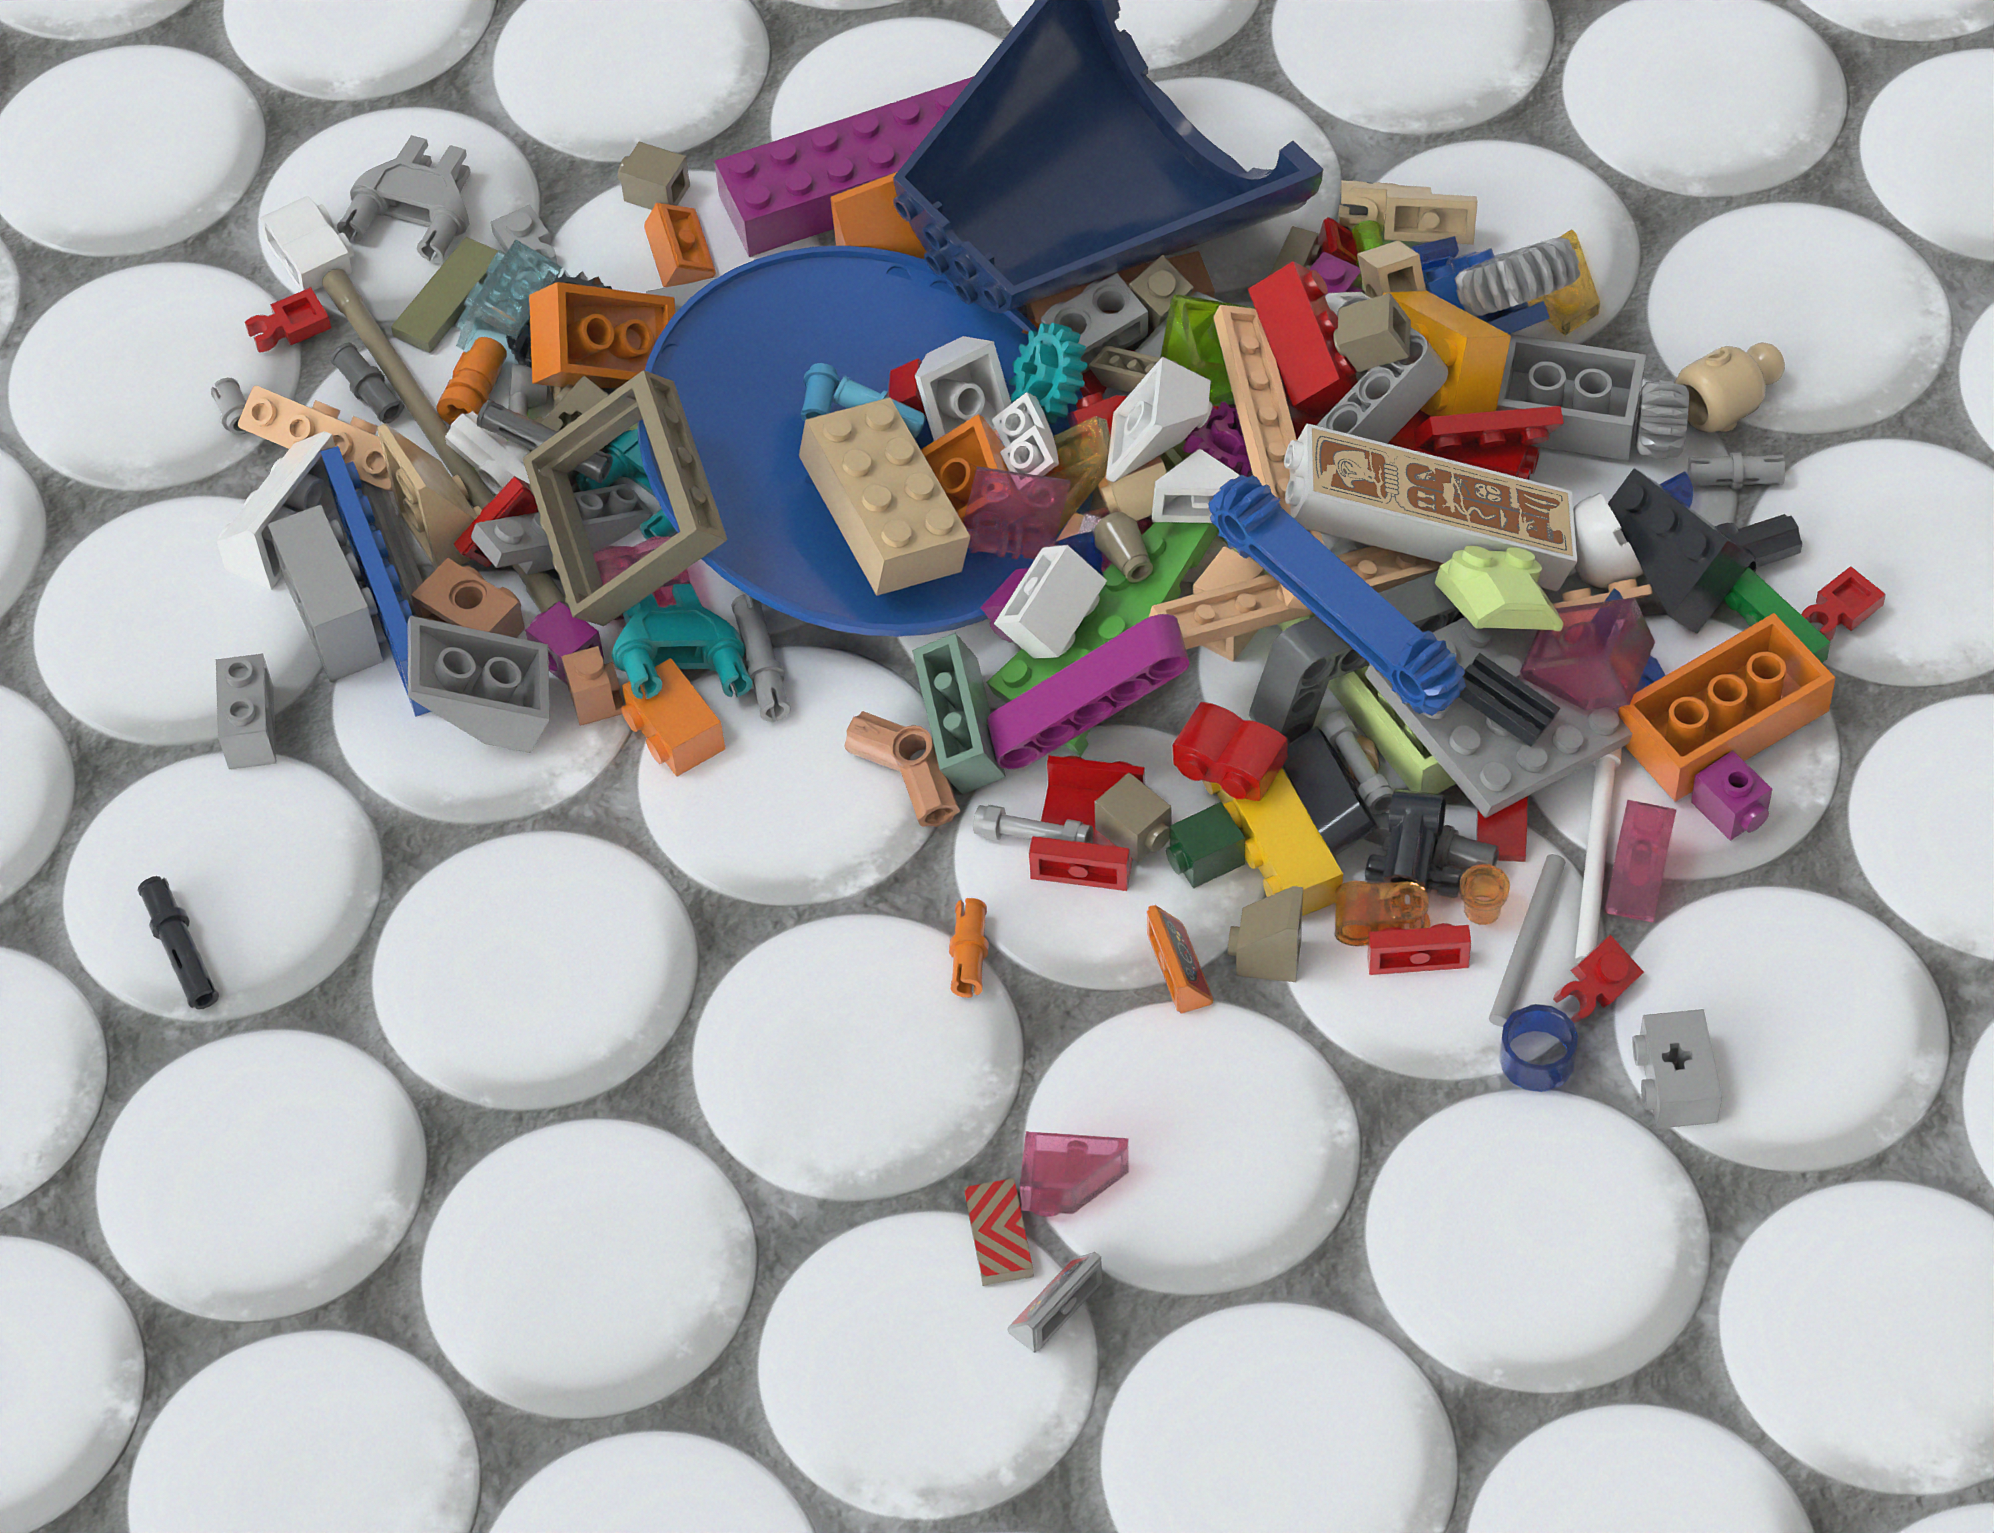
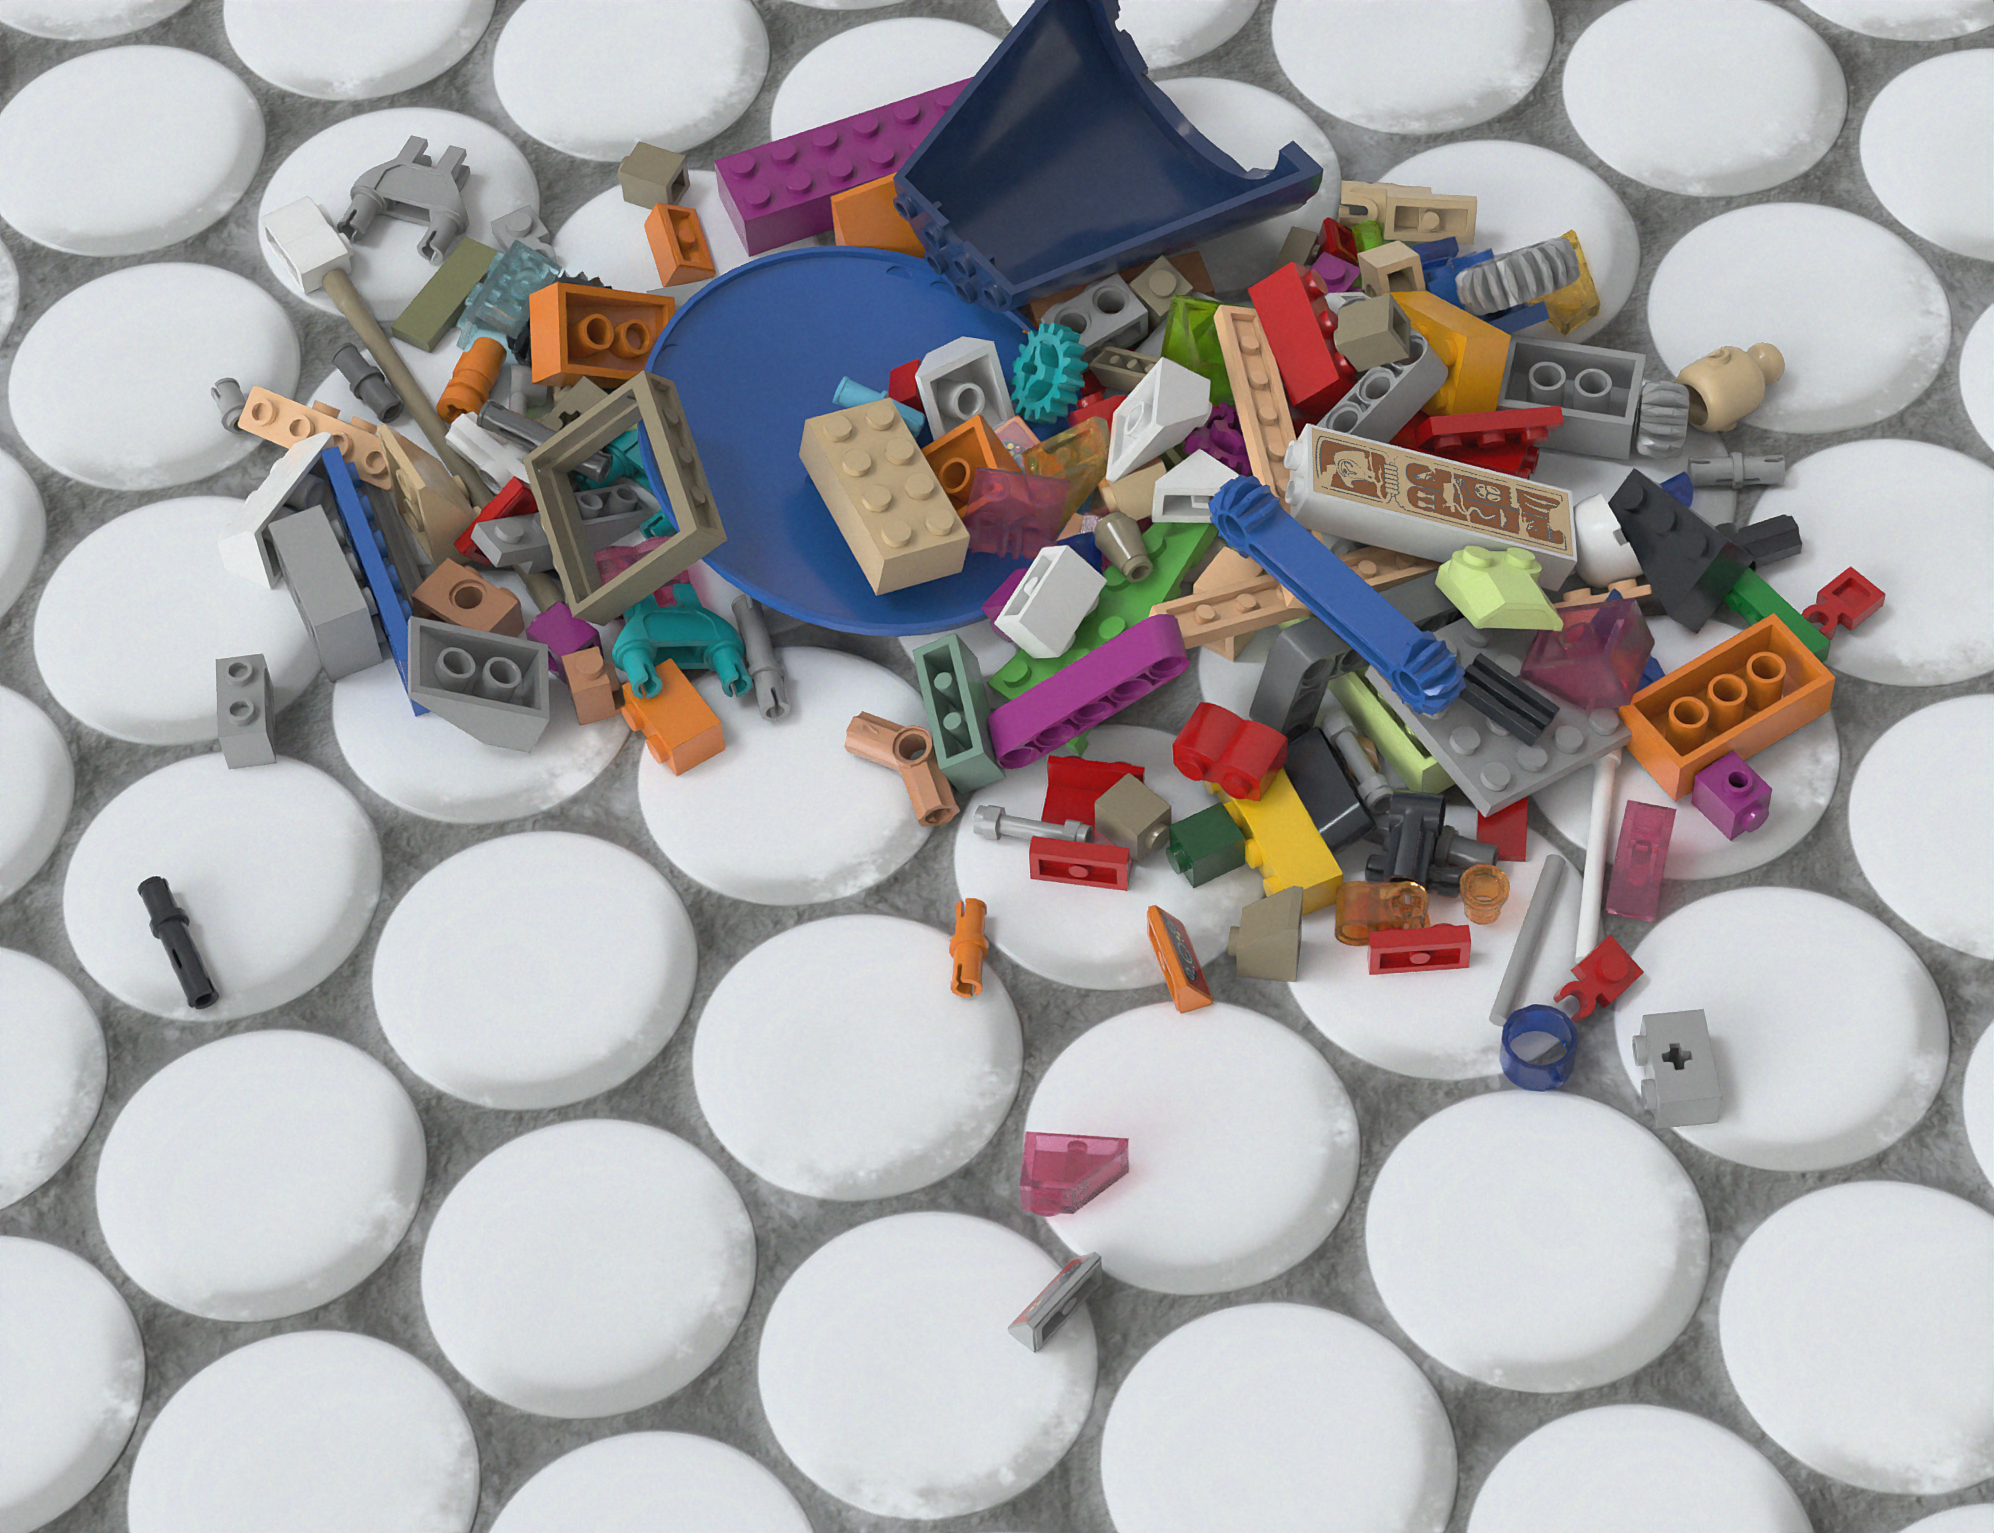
red plate [245,287,331,353] -> none
dark azure pin [801,363,840,421] -> none
tile [964,1178,1034,1286] -> none
white slope [992,392,1059,491] -> none

